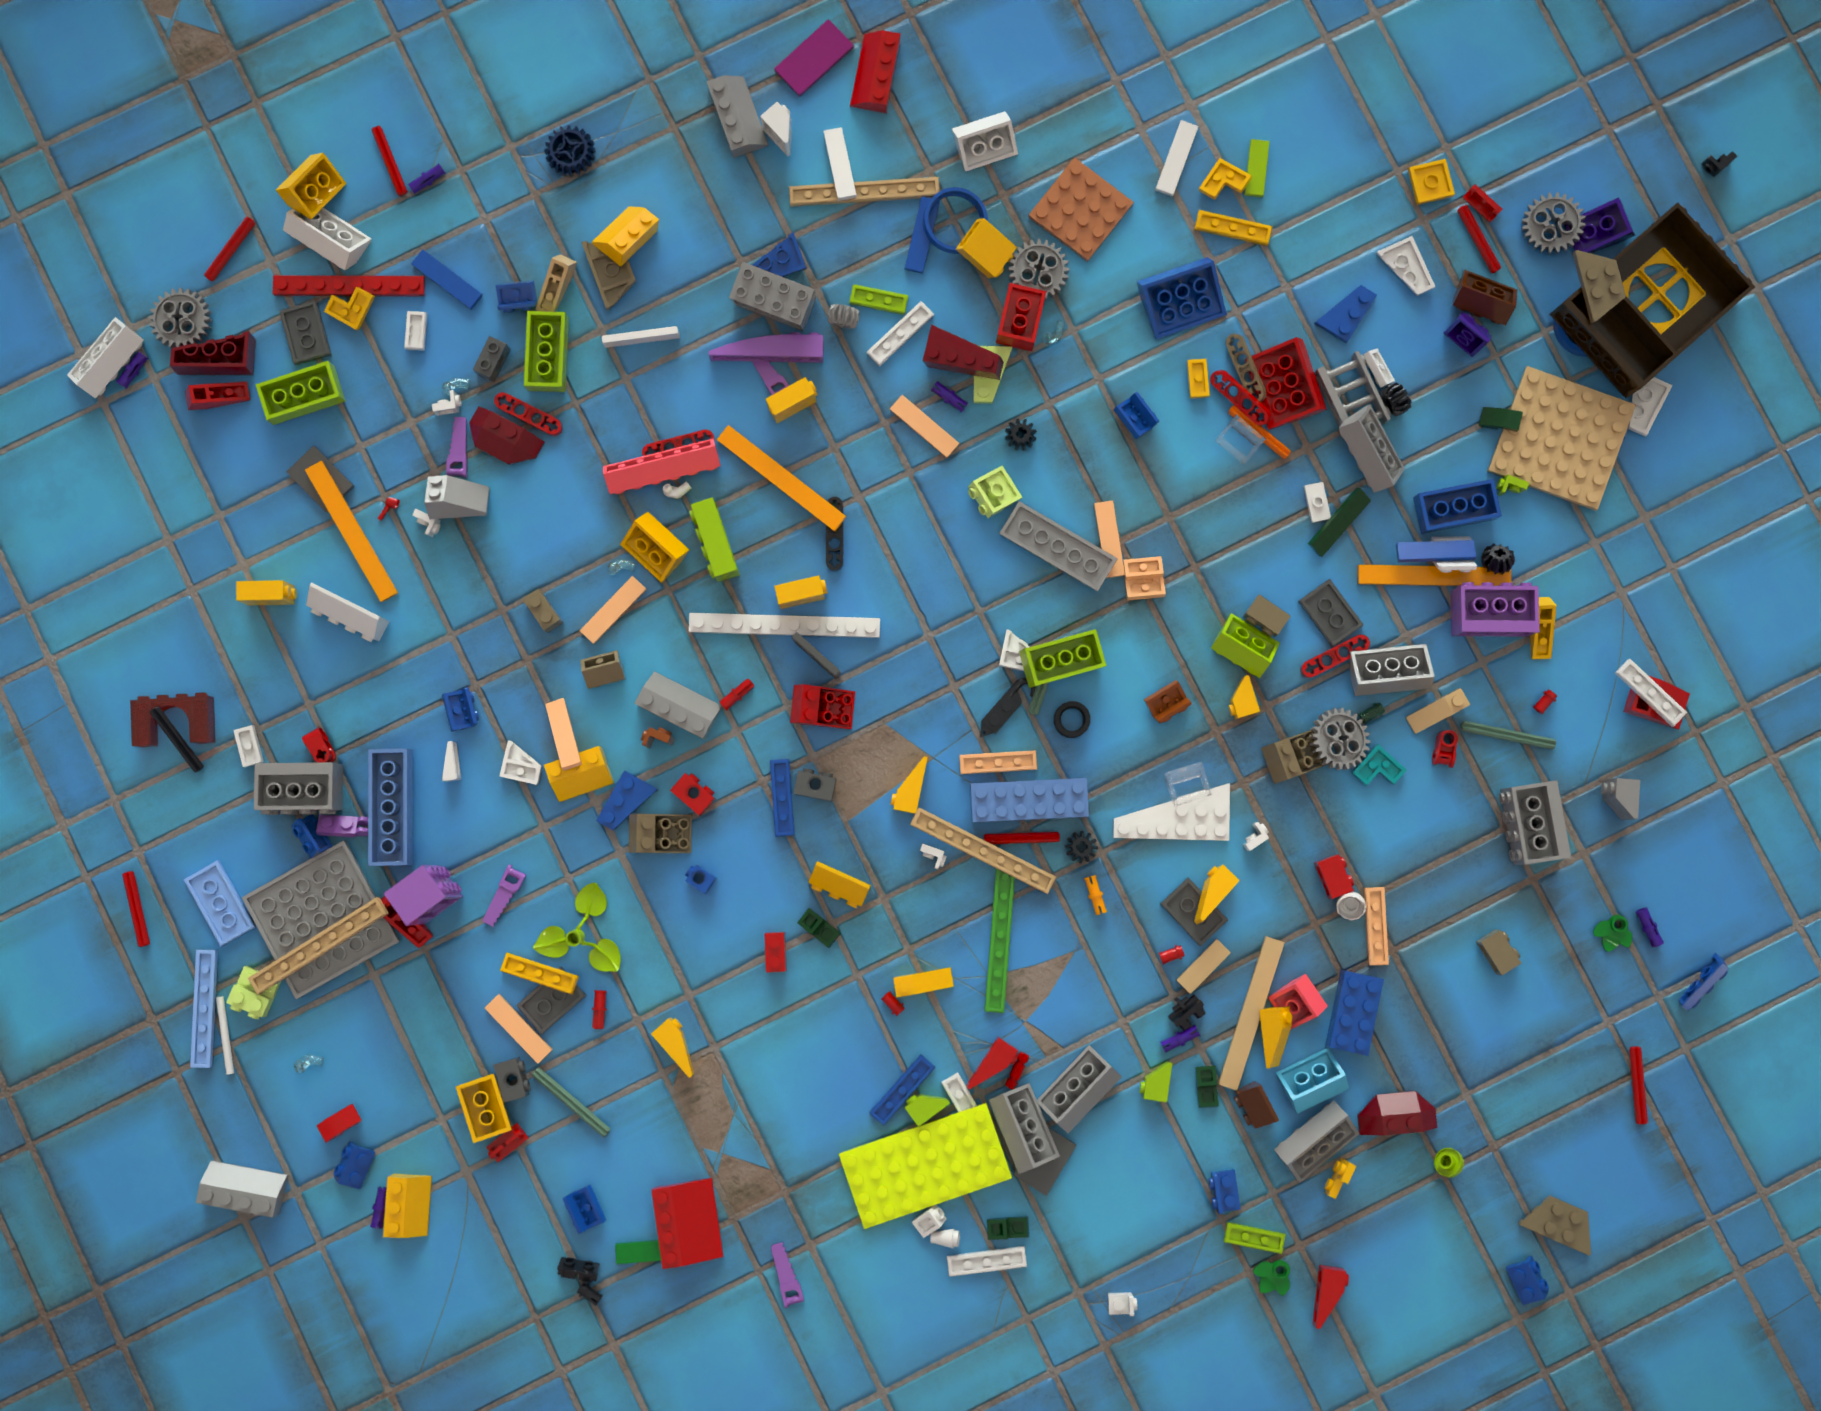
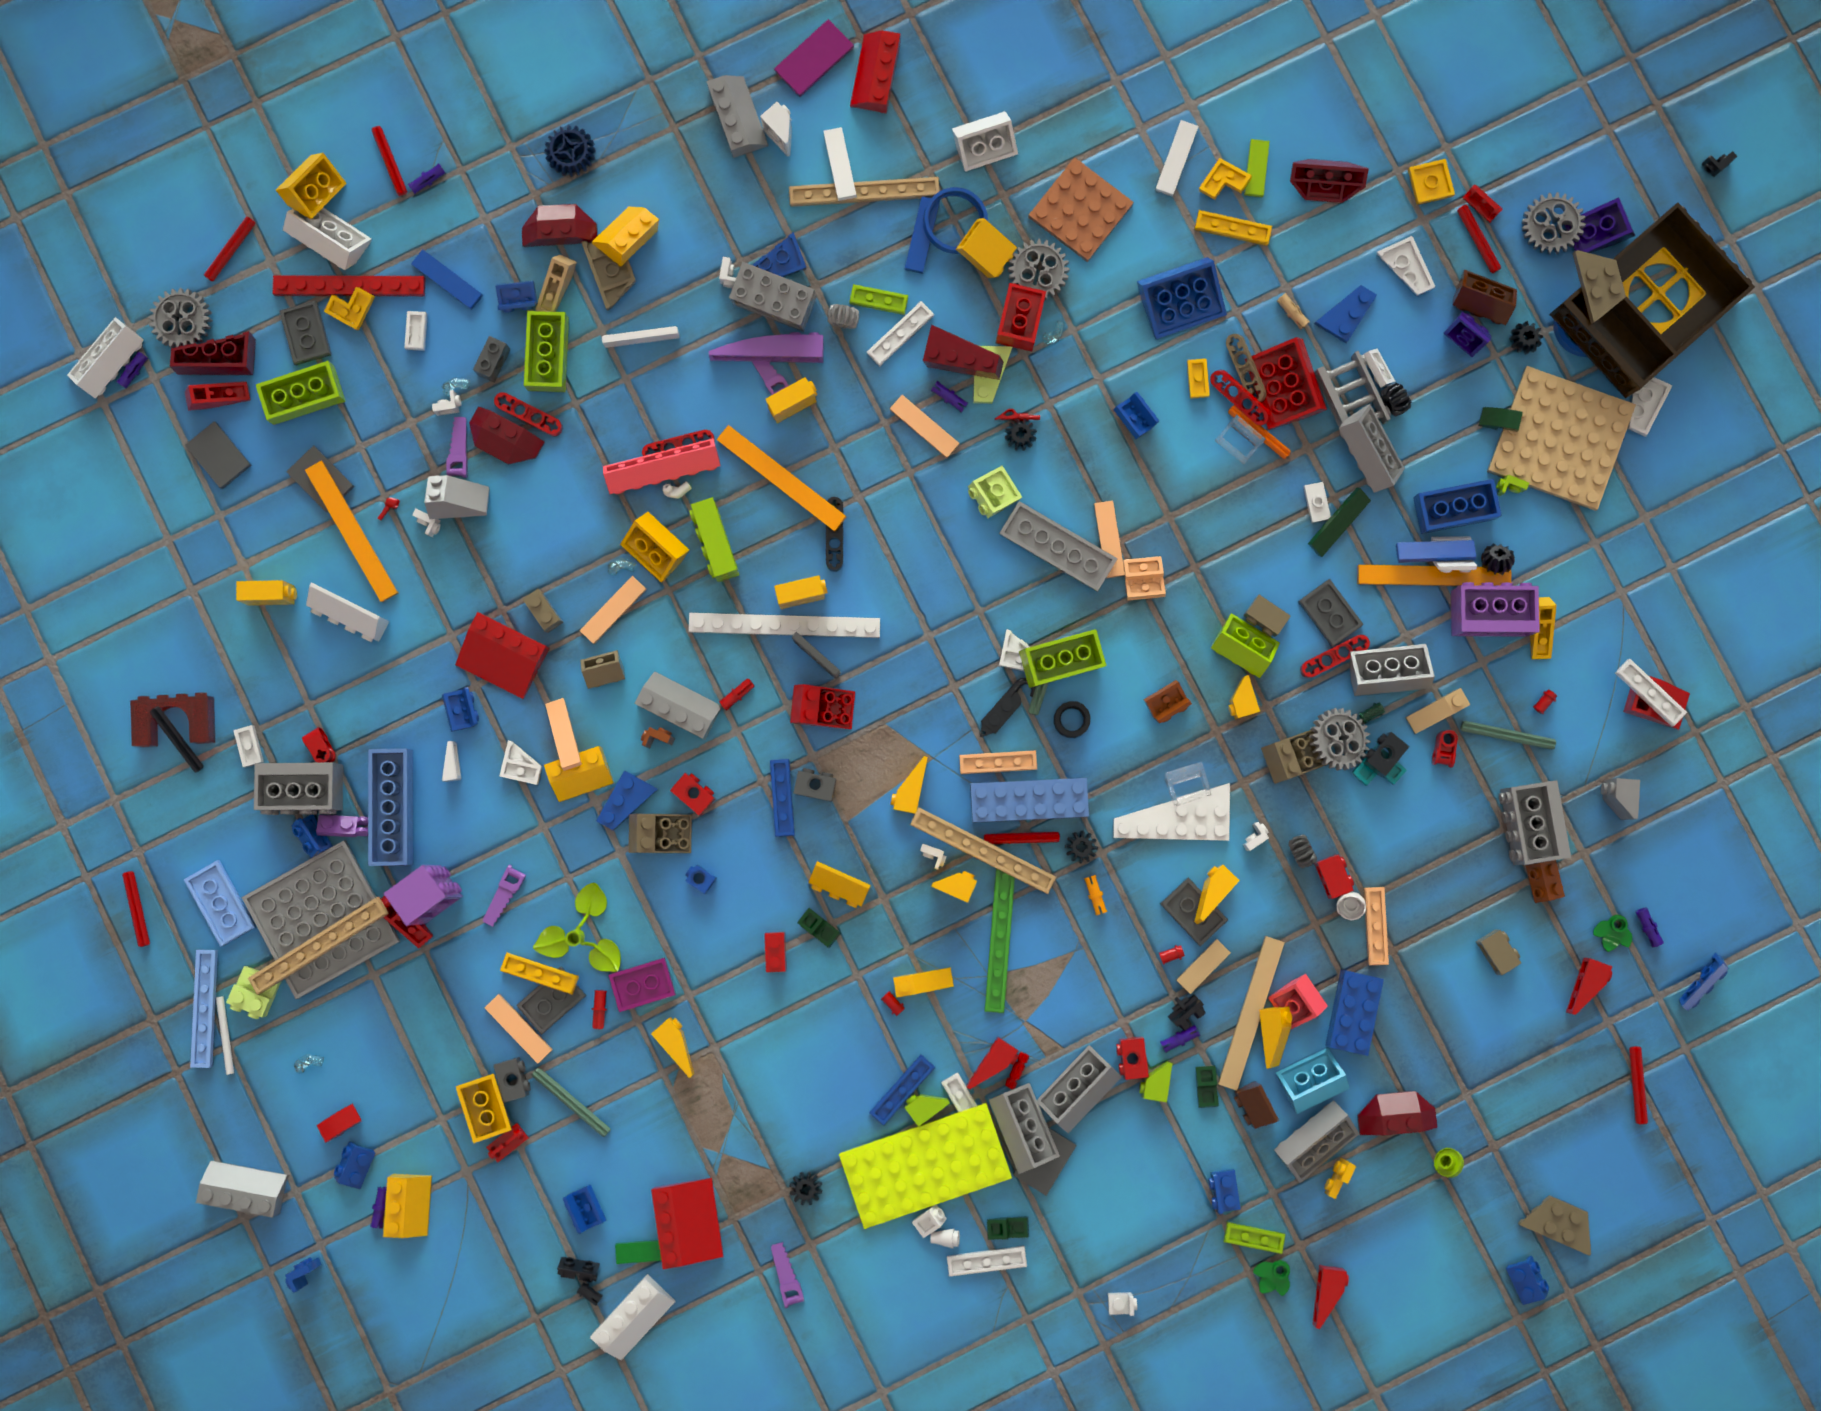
none -> dark grey tile [185,421,252,489]
none -> blue bracket [285,1257,322,1293]
none -> red slope [455,612,550,699]
none -> dark red wedge [522,204,598,247]
none -> white slope [590,1274,676,1360]
none -> magenta plate [609,958,676,1012]
none -> white bracket [719,257,736,288]
none -> black gear [790,1171,823,1205]
none -> yellow slope [931,871,977,903]
none -> red hand [995,408,1040,422]
none -> red brick [1116,1036,1149,1080]
none -> tan pin [1277,293,1310,330]
none -> dark grey gear [1288,834,1317,868]
none -> dark red wedge [1290,159,1369,203]
none -> black brick [1363,732,1410,777]
none -> black gear [1509,321,1544,354]
none -> dark orange bracket [1526,860,1565,903]
none -> red slope [1566,958,1612,1015]

